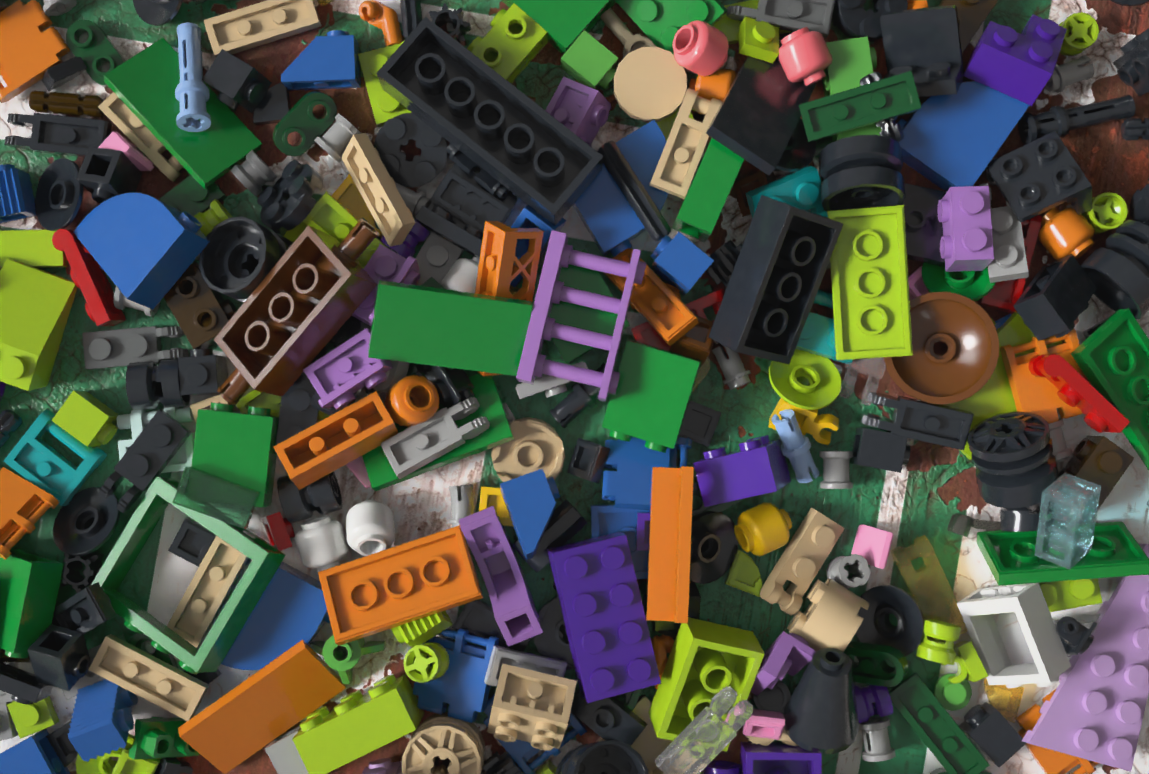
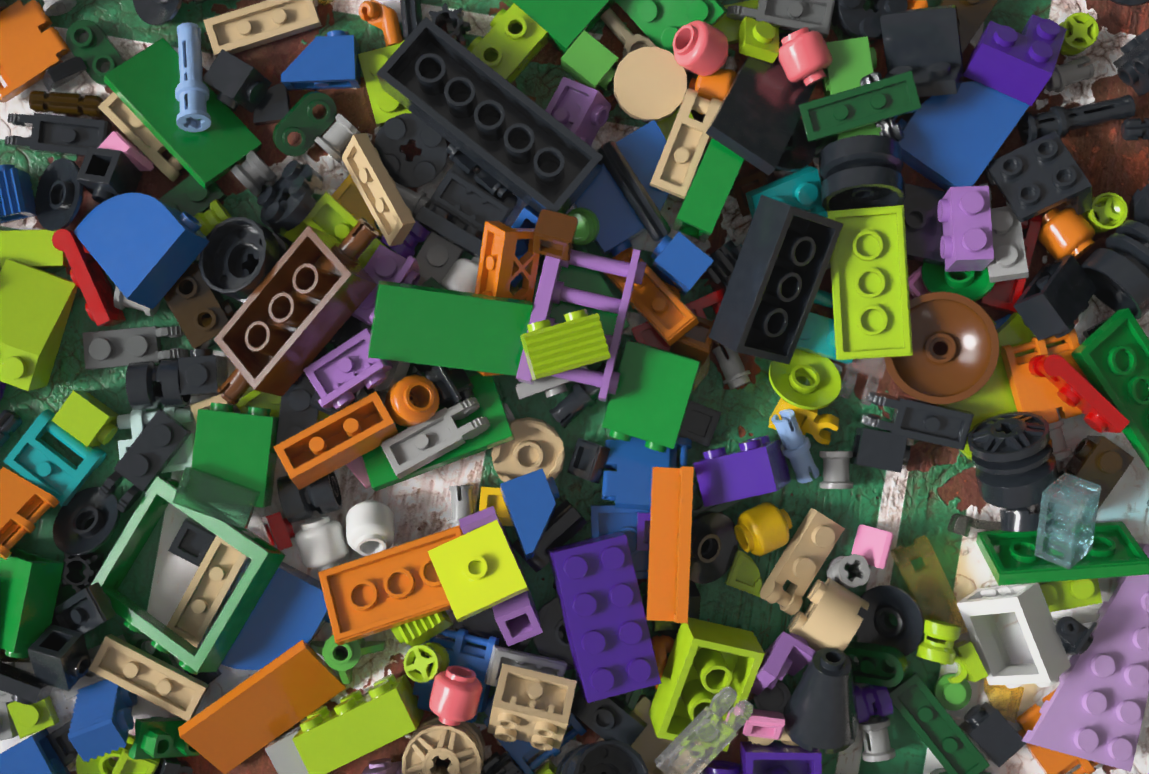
none -> neon yellow plate [428,520,529,622]
none -> coral head [429,666,483,726]
none -> lime brick [520,309,611,380]
none -> reddish brown slope [533,209,578,261]
none -> bright green plate [567,207,600,245]

